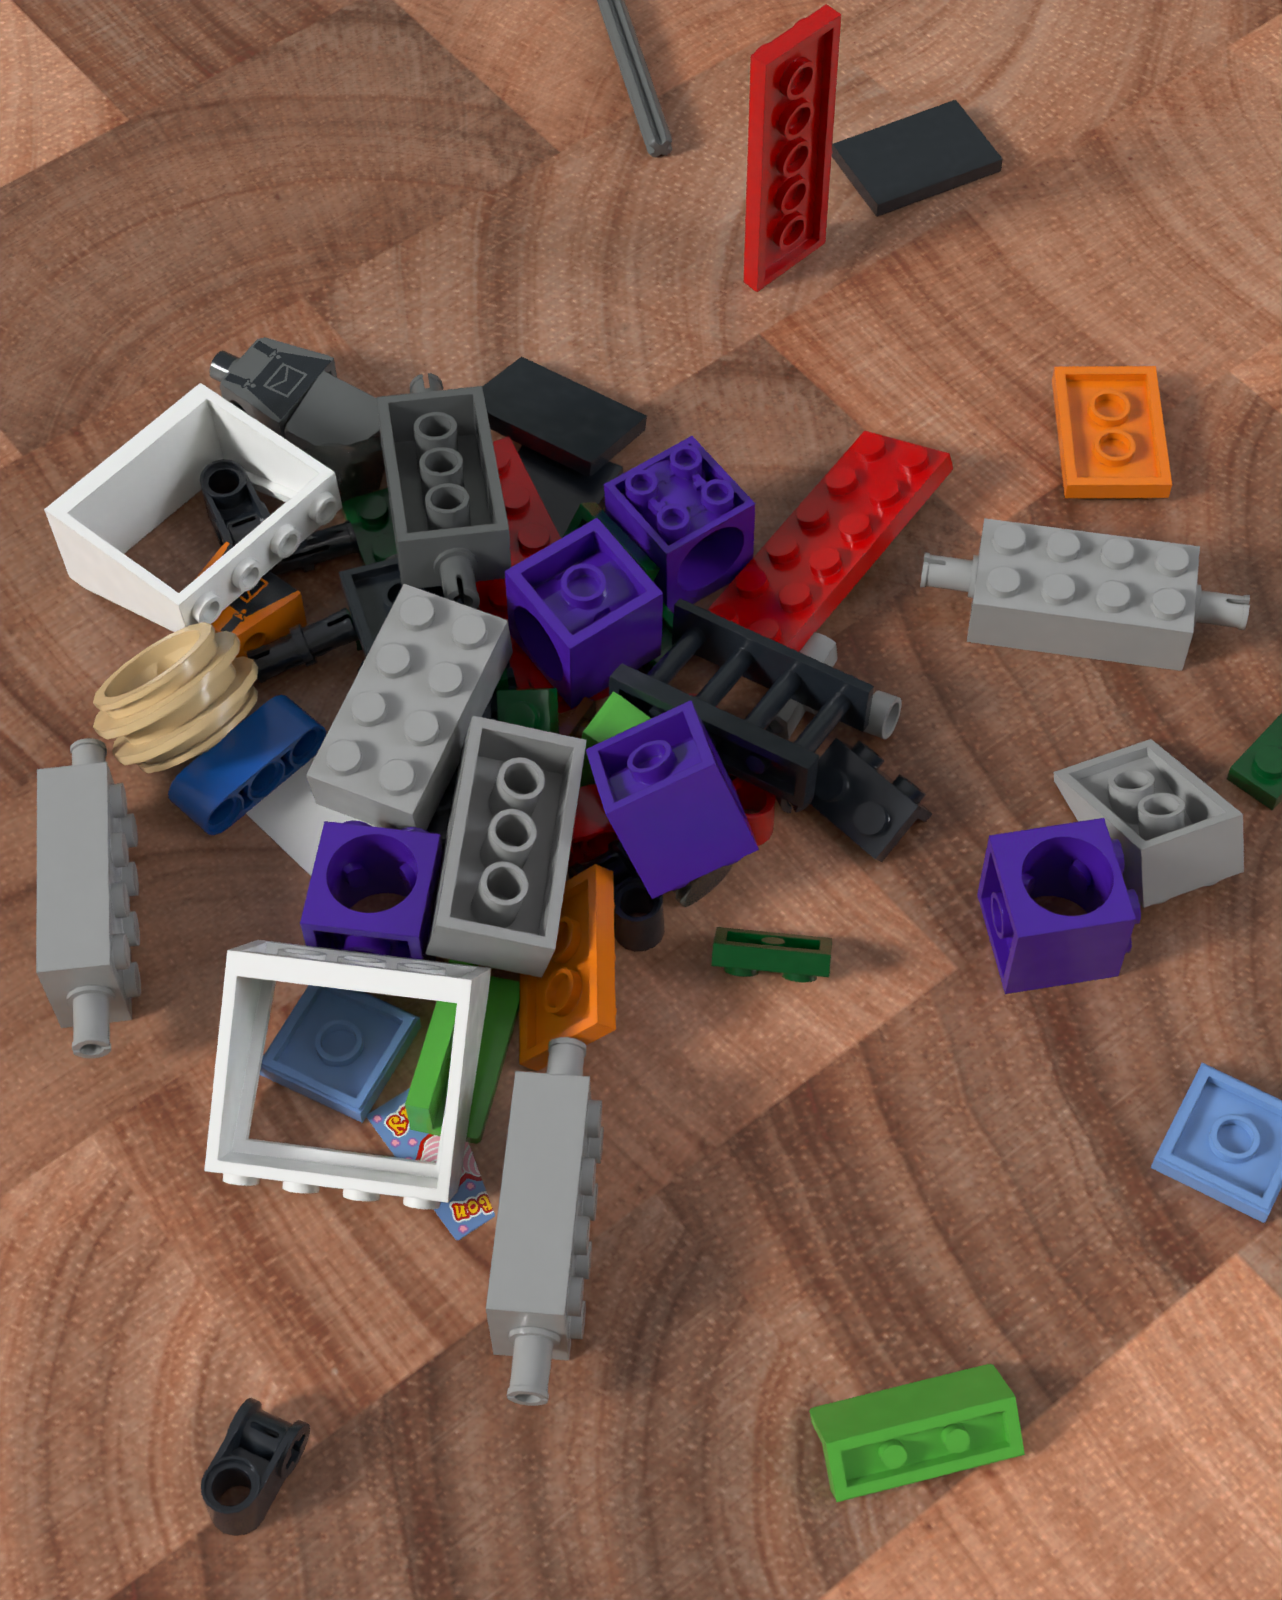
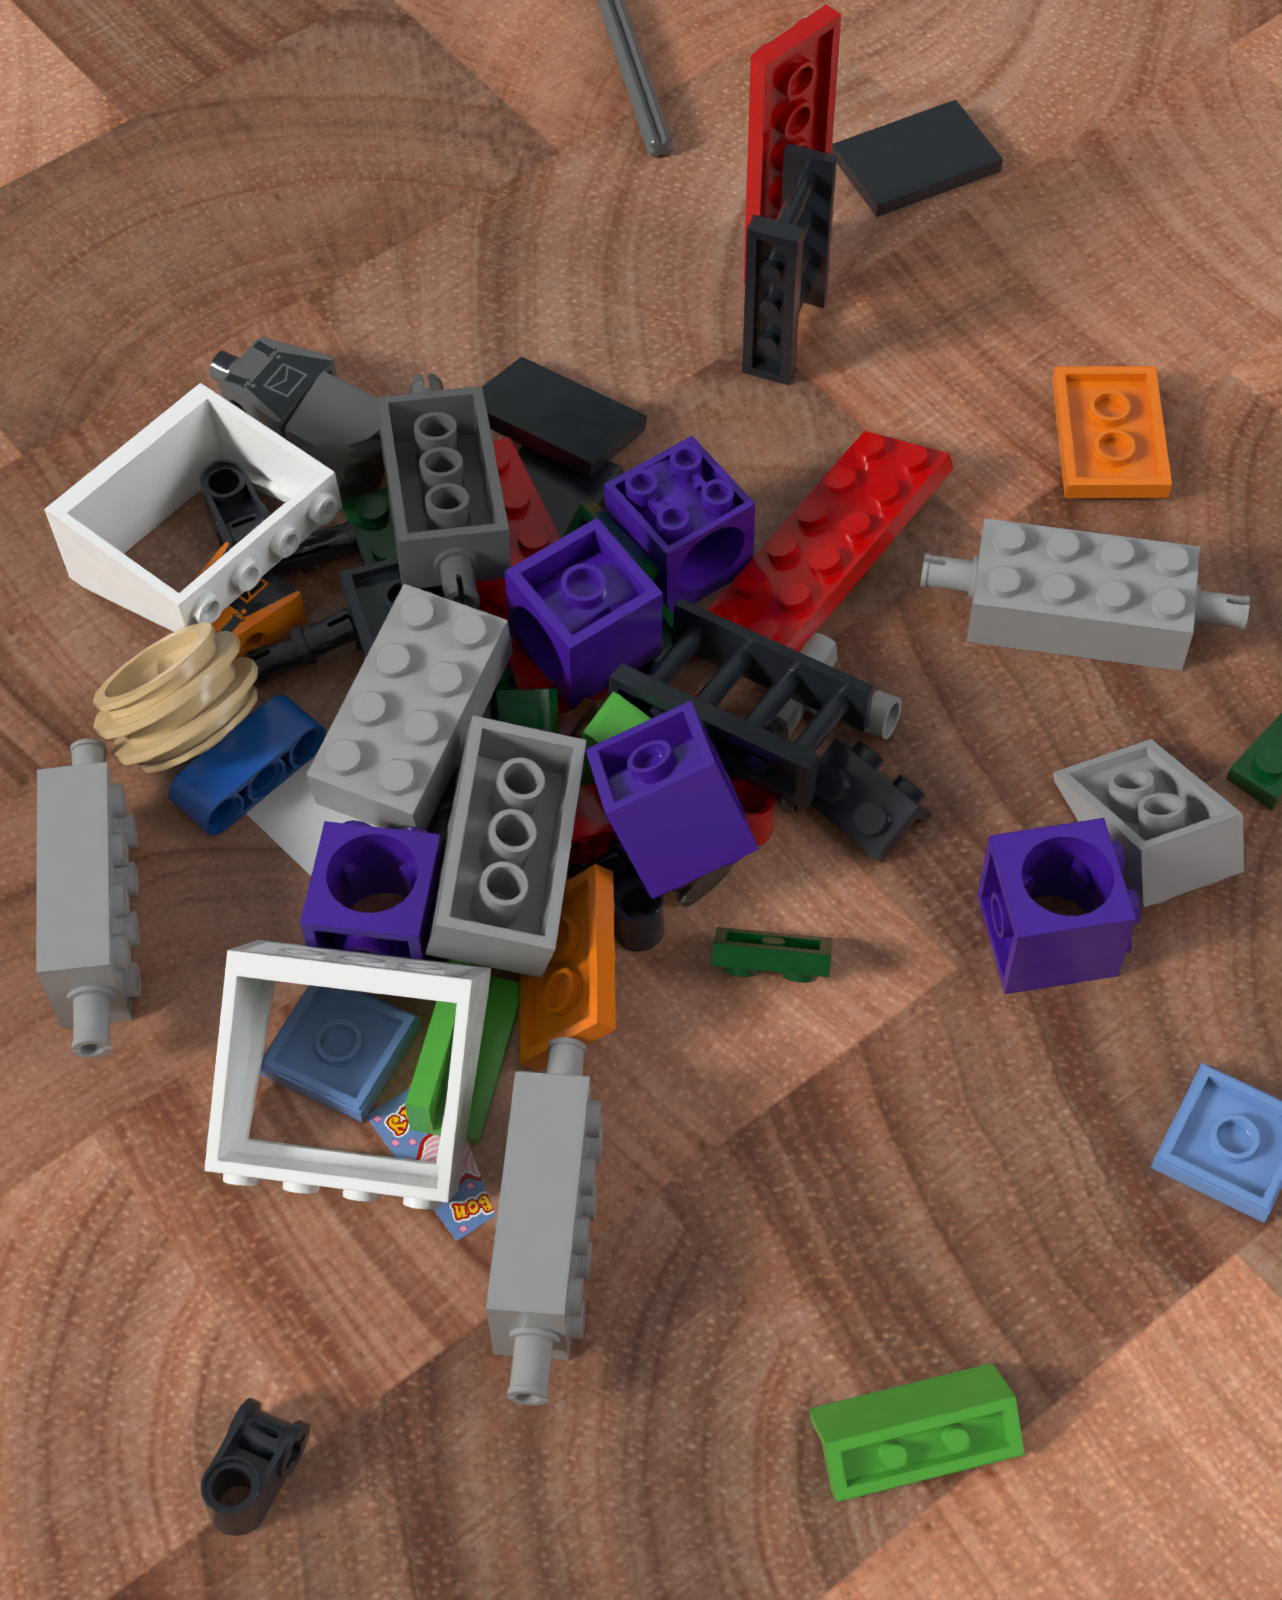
none -> black fence [742,143,837,385]

